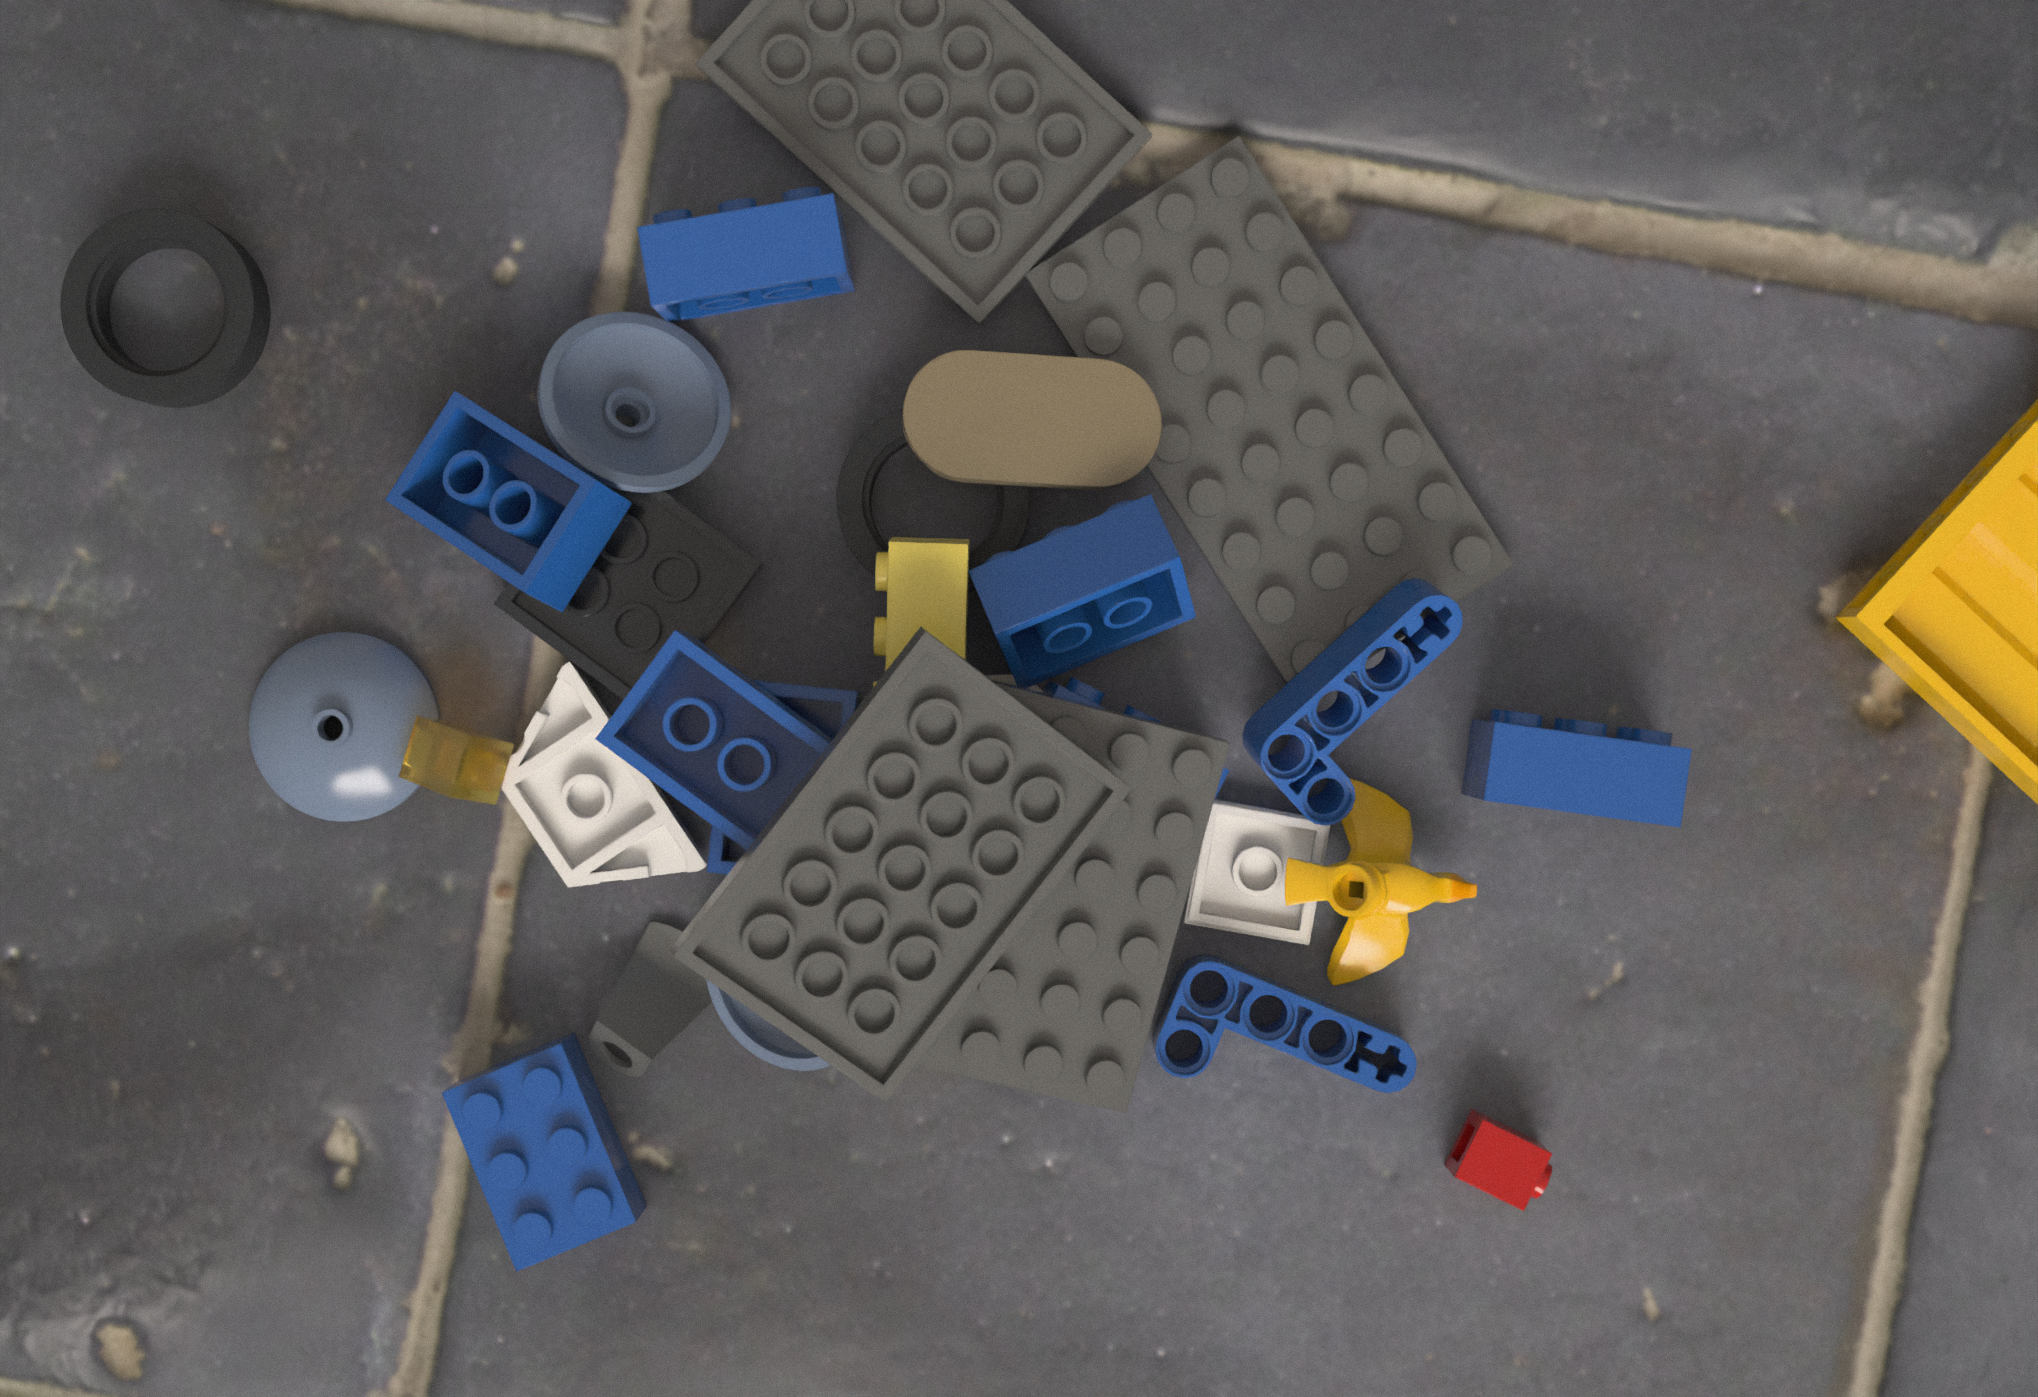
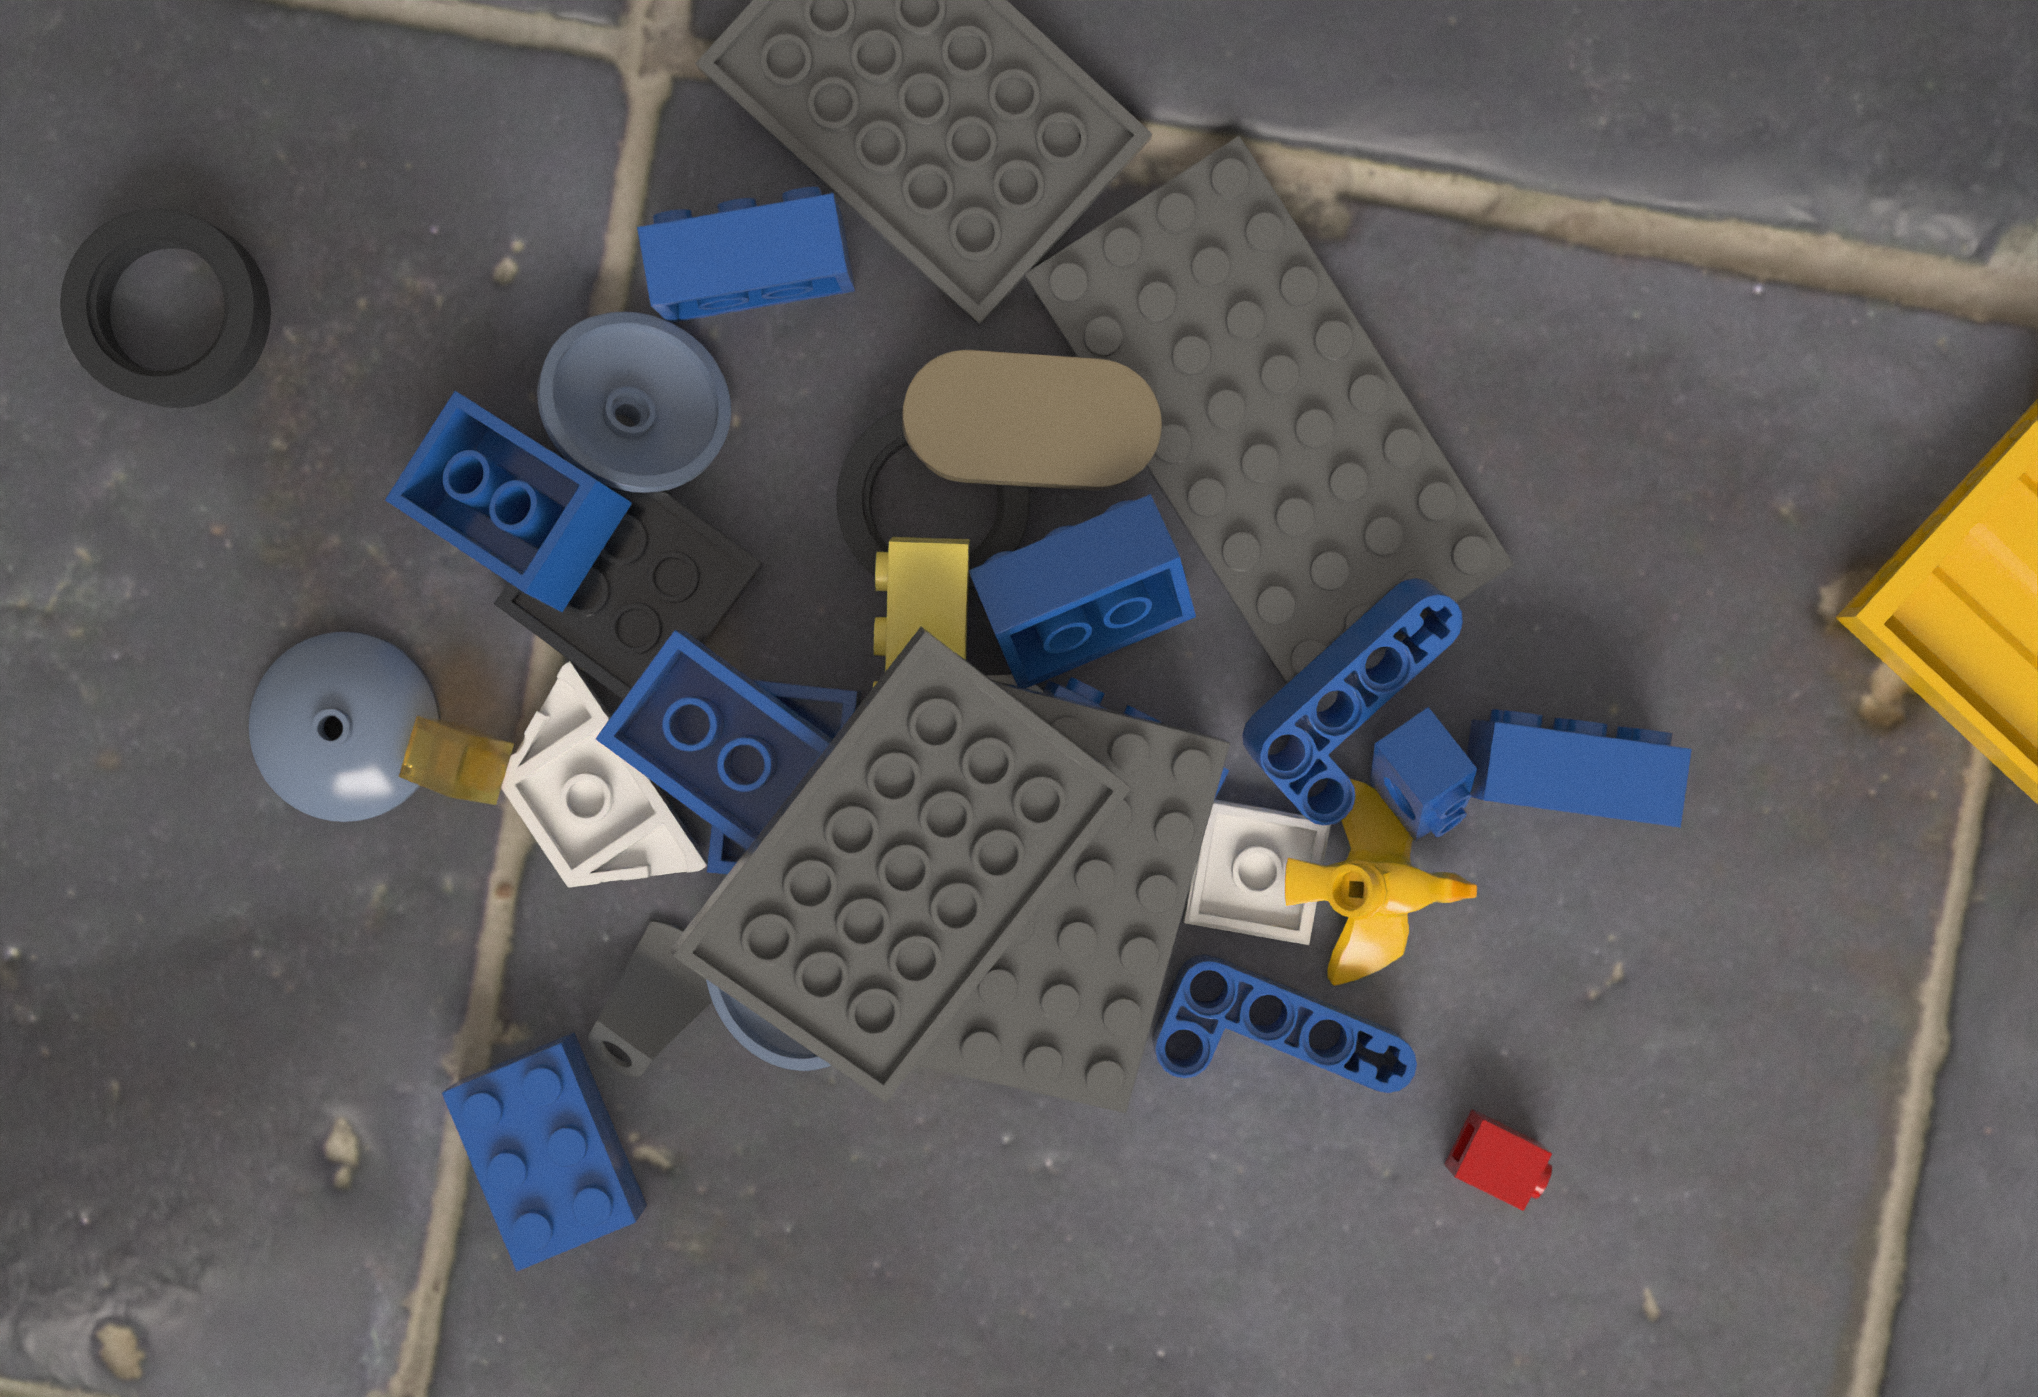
none -> blue brick [1370,707,1477,842]

